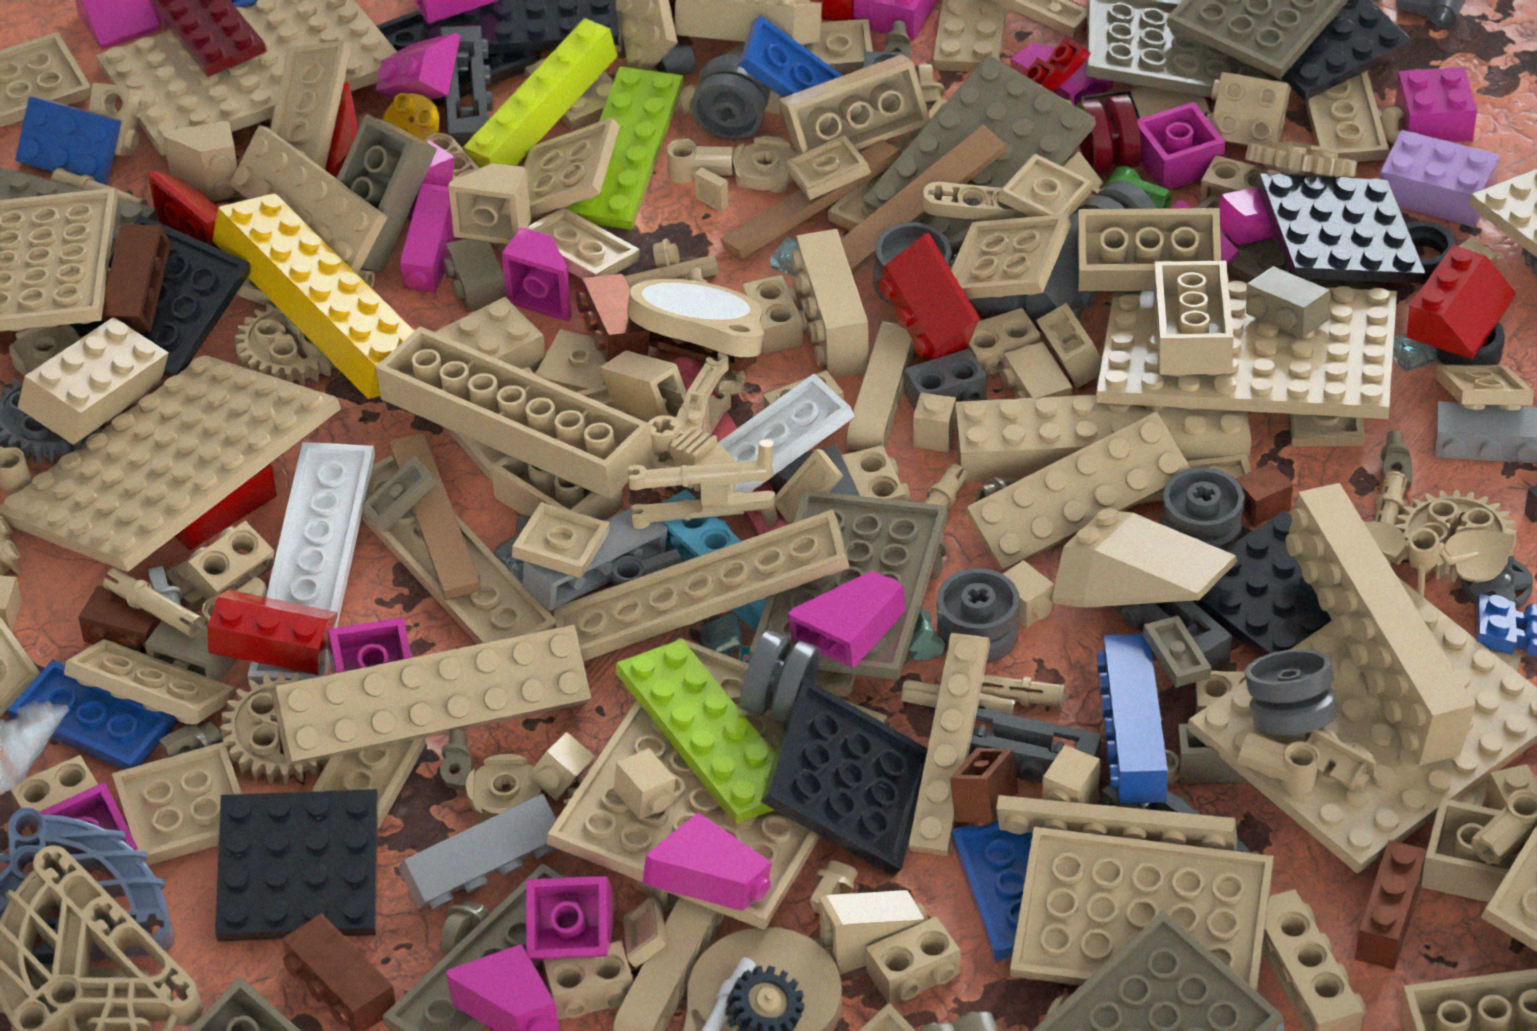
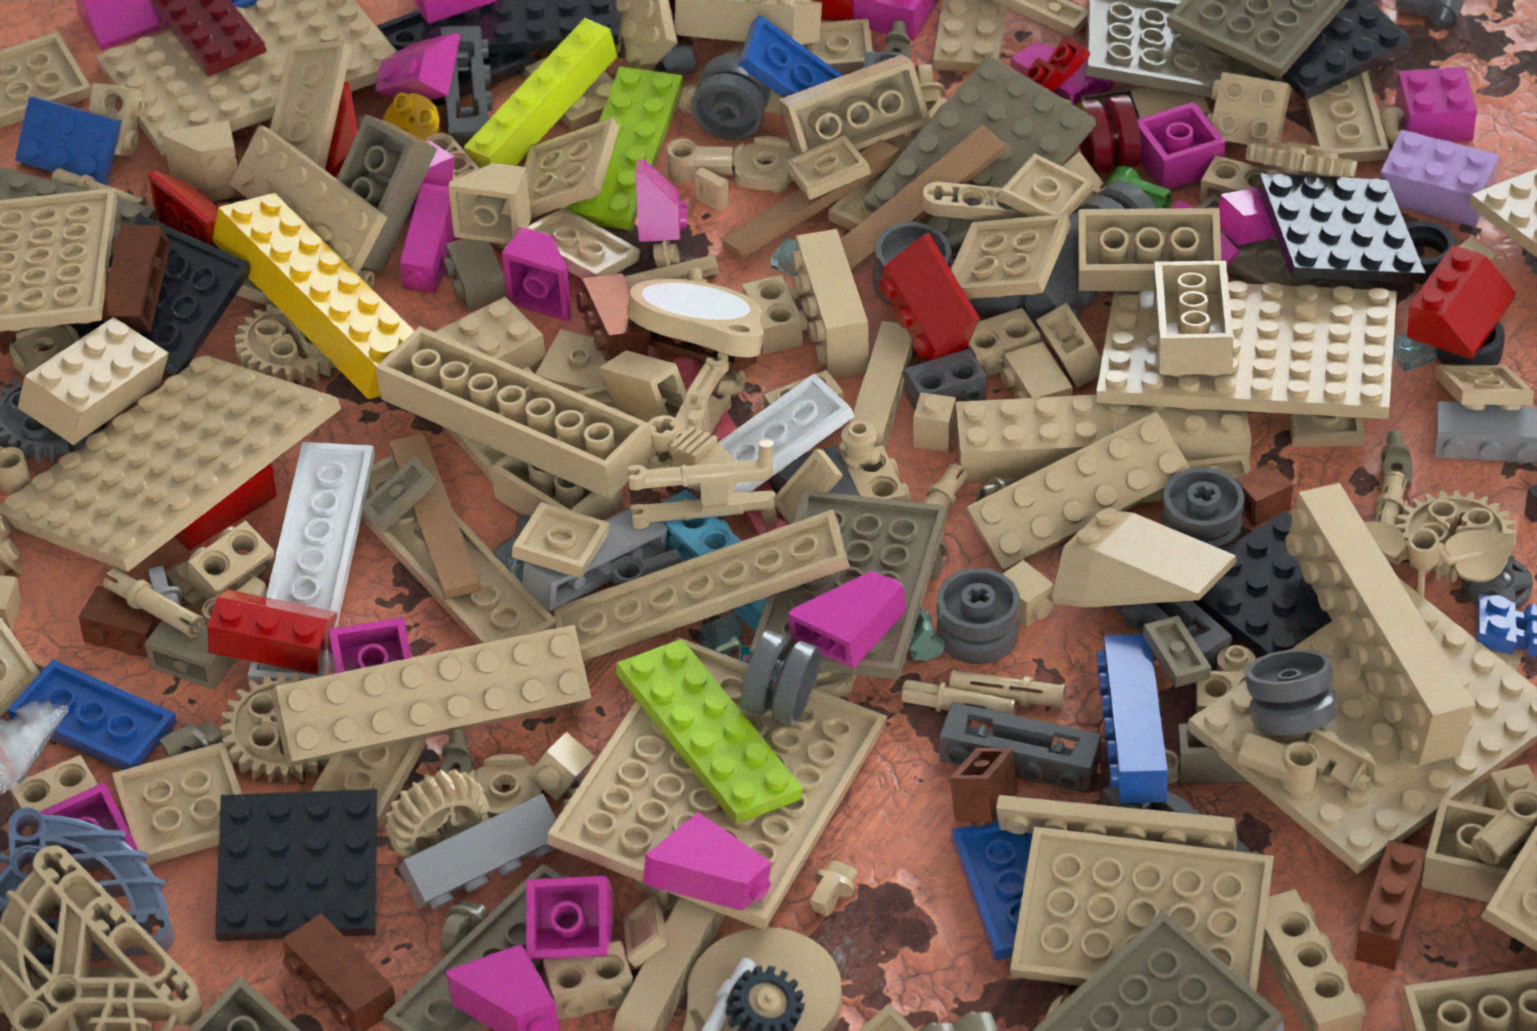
tan plate [64,639,235,724] -> none
tan brick [613,748,676,819] -> none
black plate [760,678,928,876] -> none
tan slope [819,890,928,975] -> none
tan brick [866,916,960,1005] -> none
tan plate [909,633,990,857] -> none
tan brick [1042,745,1100,805] -> none
dark tan brick [1246,266,1330,338] -> none
none -> tan gear [385,769,490,858]
none -> dark pink slope [635,159,687,242]
none -> tan brick [839,421,880,469]
none -> tan plate [1215,645,1255,672]

